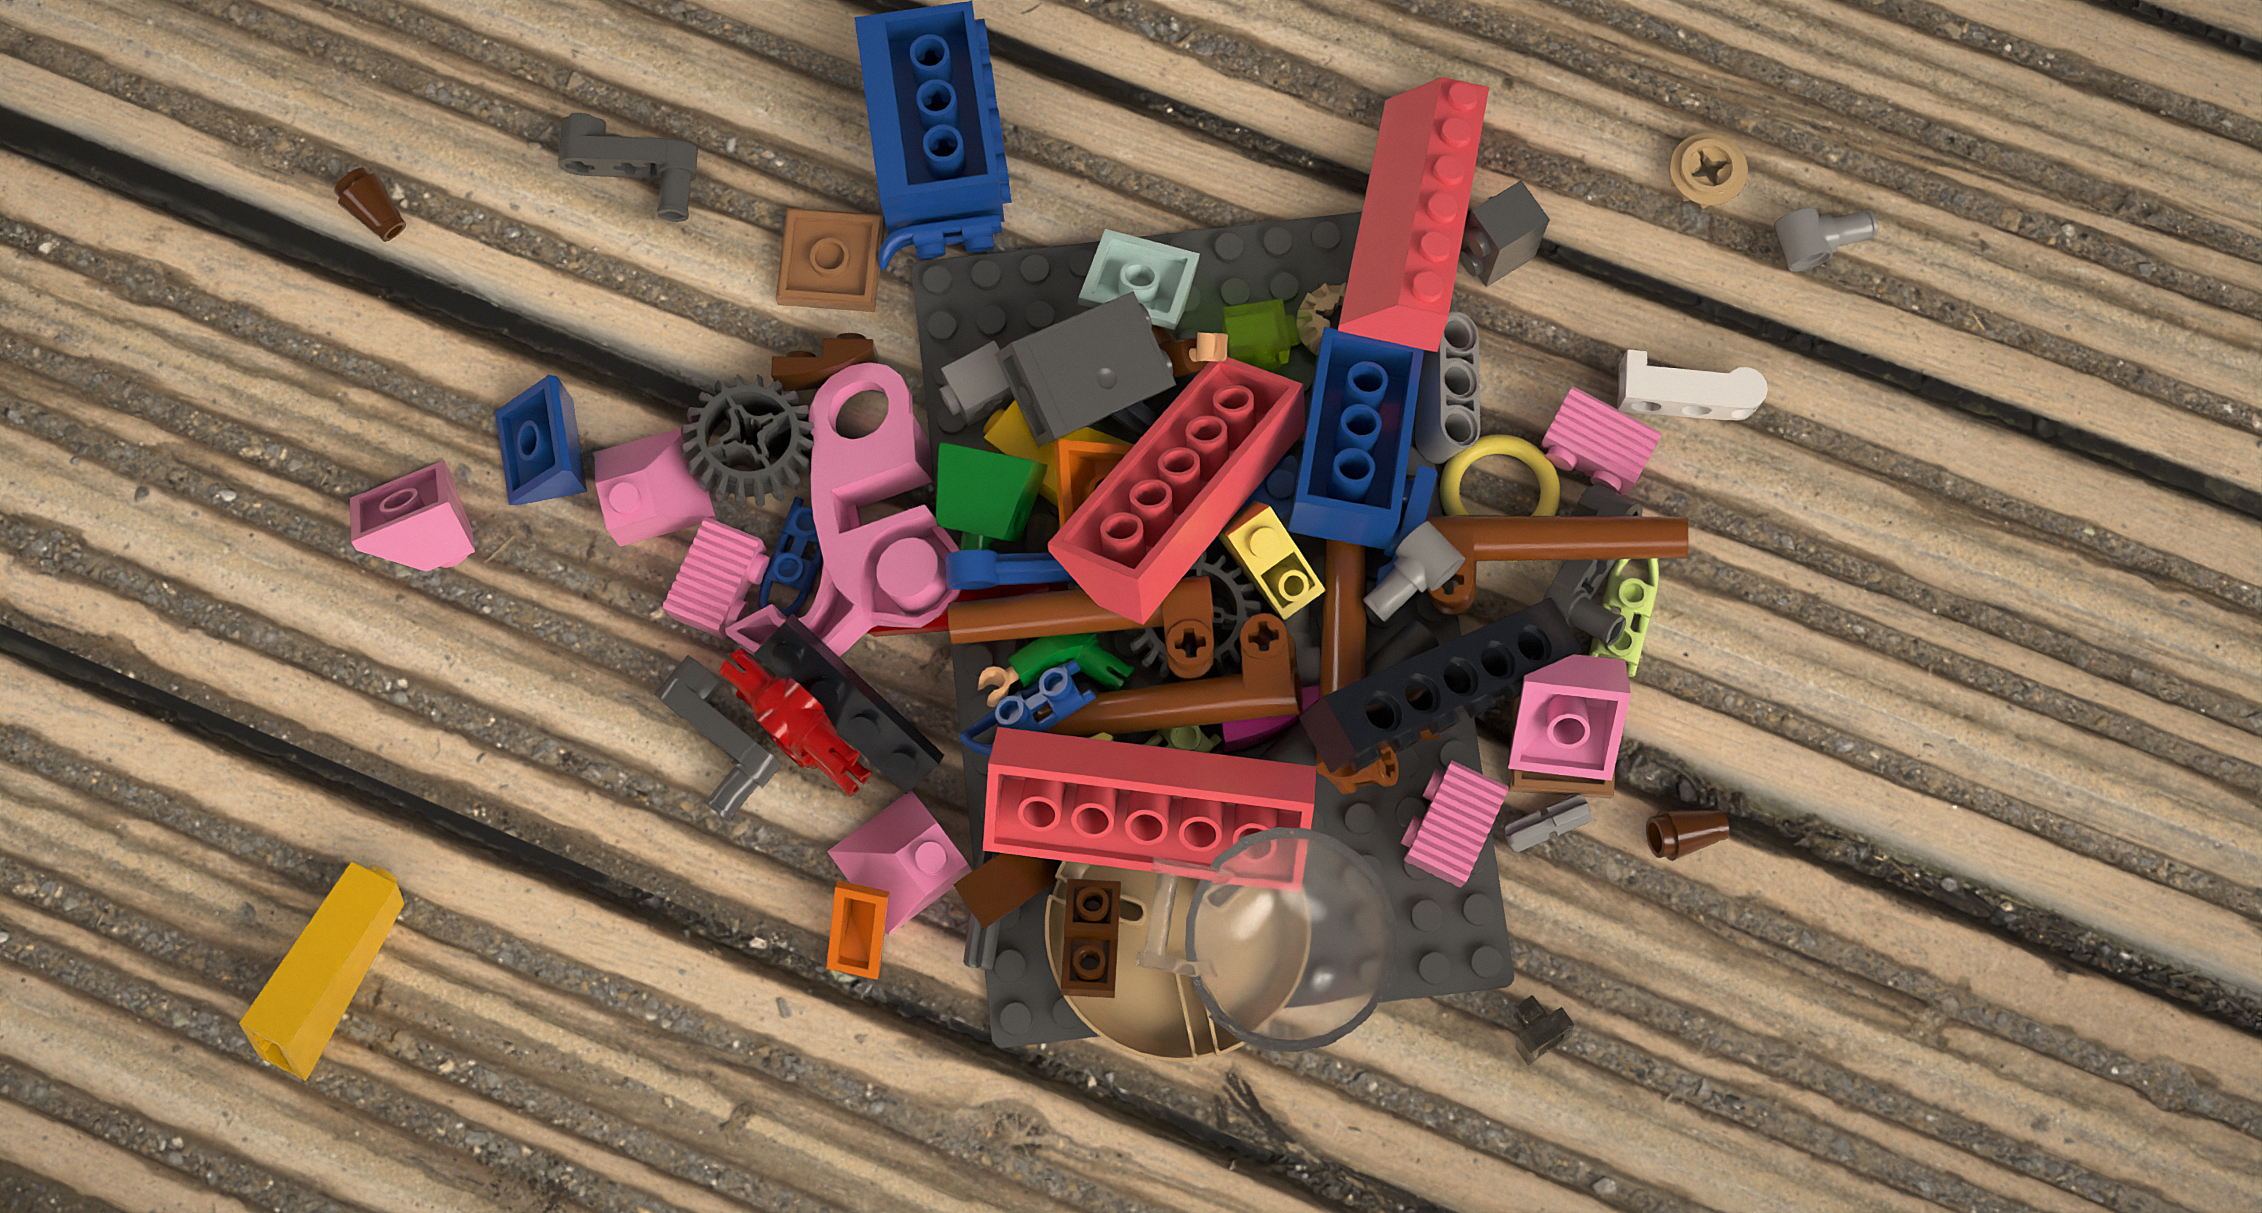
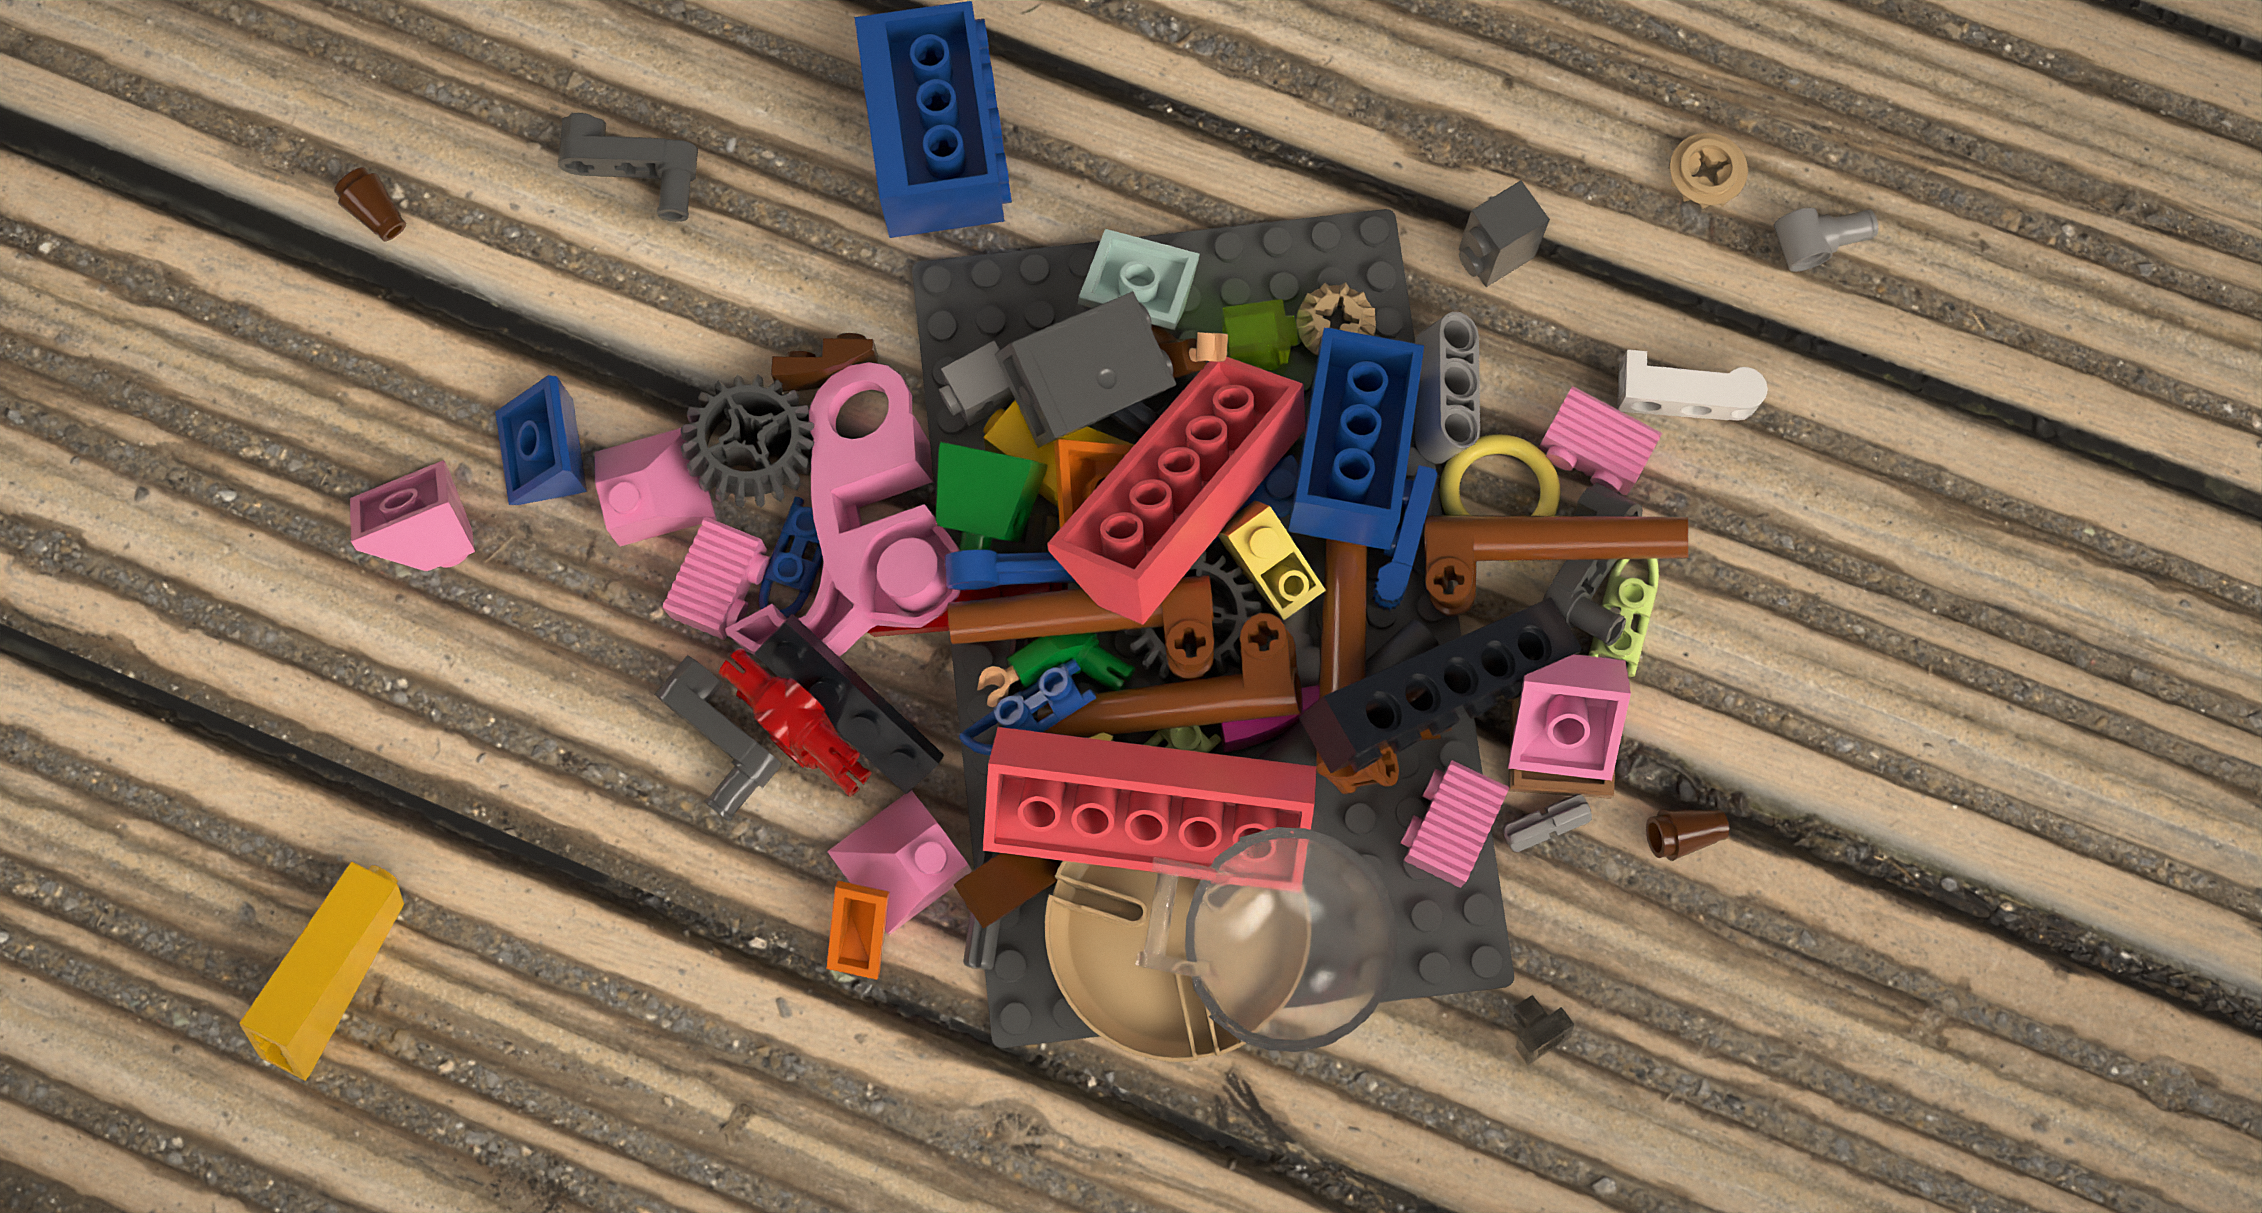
medium nougat tile [776,208,885,312] -> none
blue piece [878,214,1002,270] -> none
reddish brown slope [1061,878,1121,998] -> none
coral slope [1338,77,1489,352] -> none
light grey pin [1363,521,1465,622] -> none

